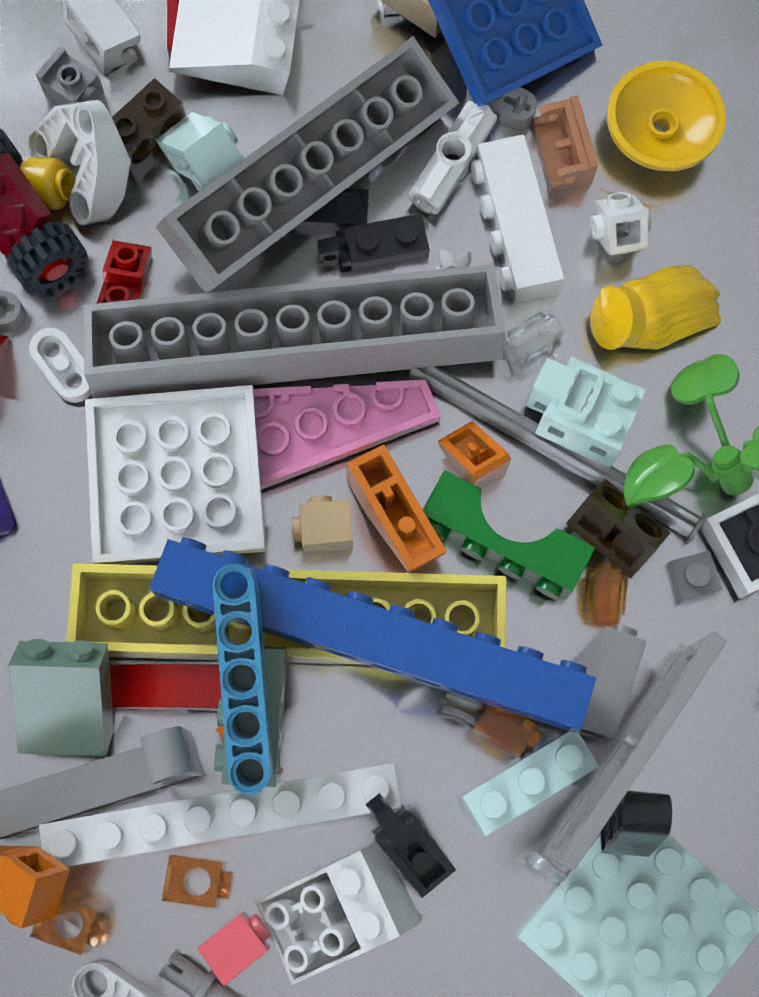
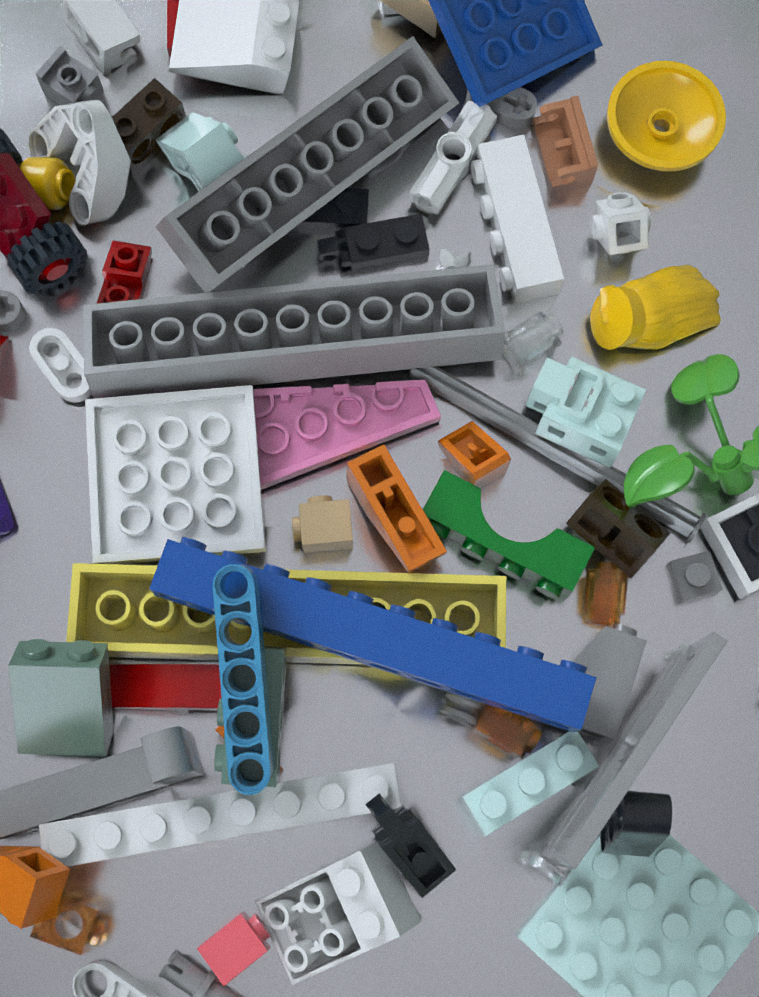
clear orange brick [162,854,233,908] -> none

